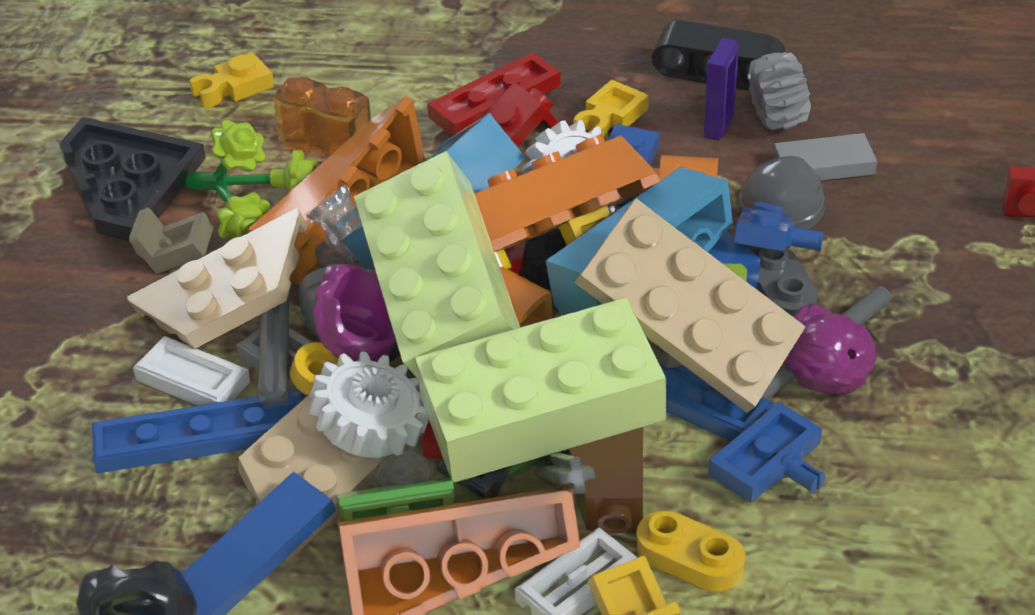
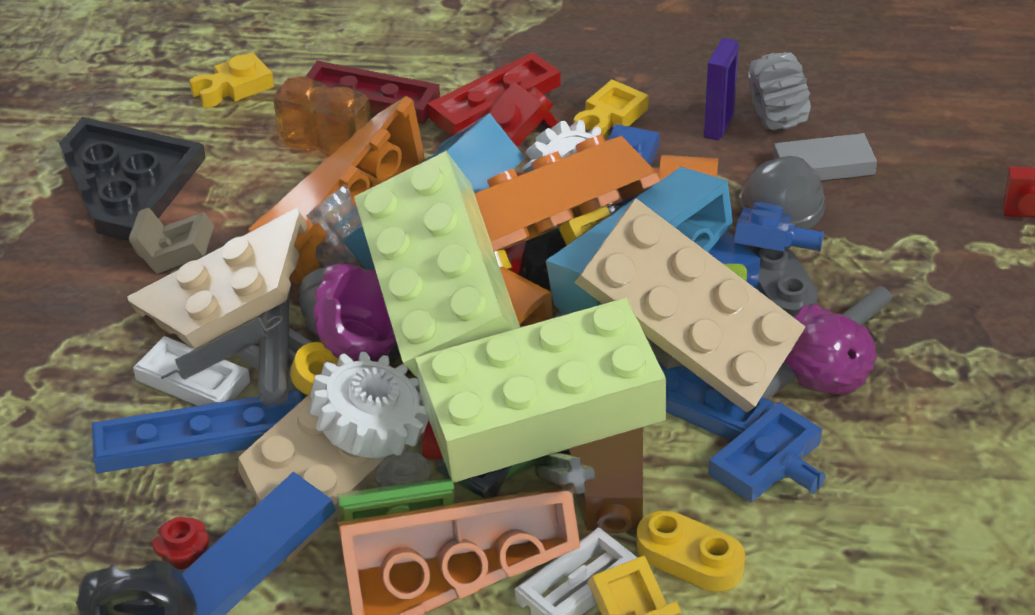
lime plant [186,120,317,241] -> none
black beam [651,20,786,91] -> none
none -> red plate [152,517,209,570]
none -> dark grey piece [161,316,283,380]
none -> dark red plate [299,61,440,124]

